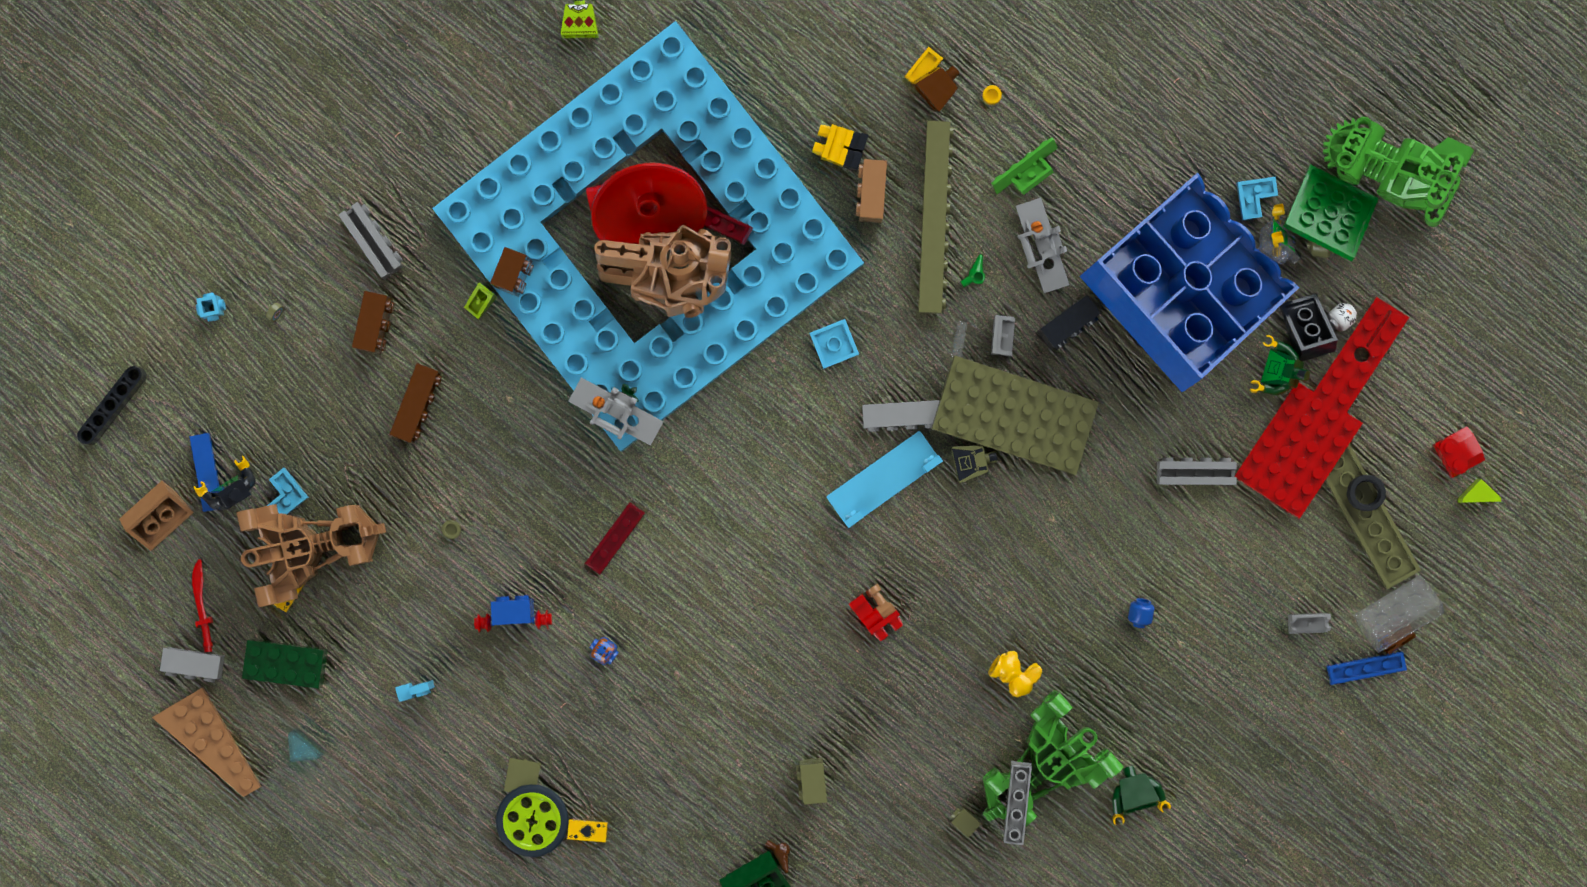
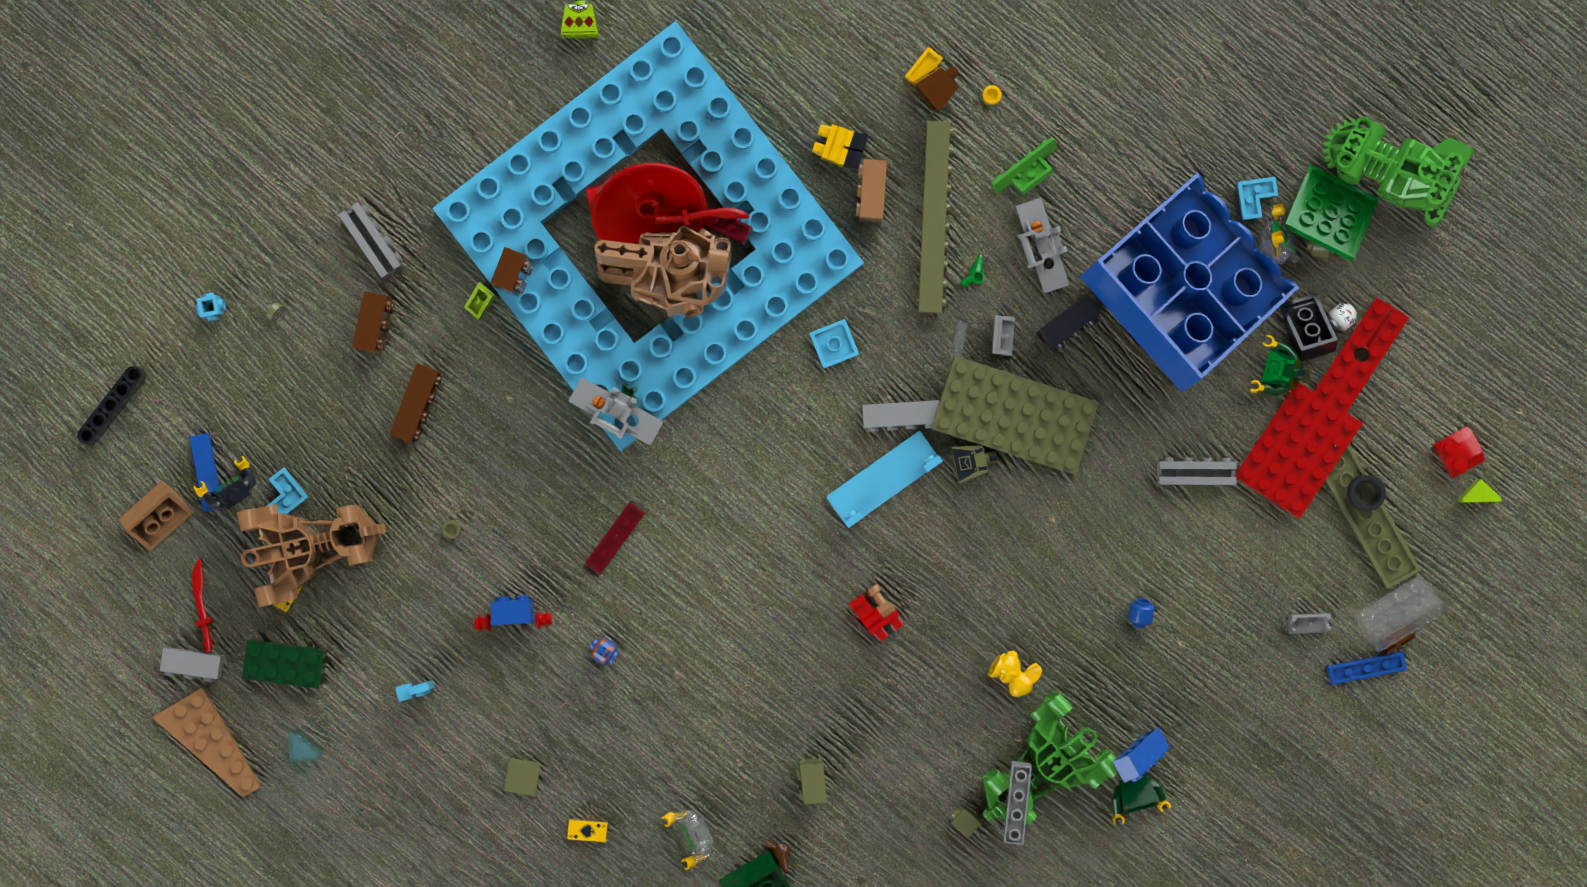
wedge [496,784,569,857] -> none
none -> red sword [655,208,750,226]
none -> clear torso [661,810,714,870]
none -> blue brick [1113,727,1170,783]

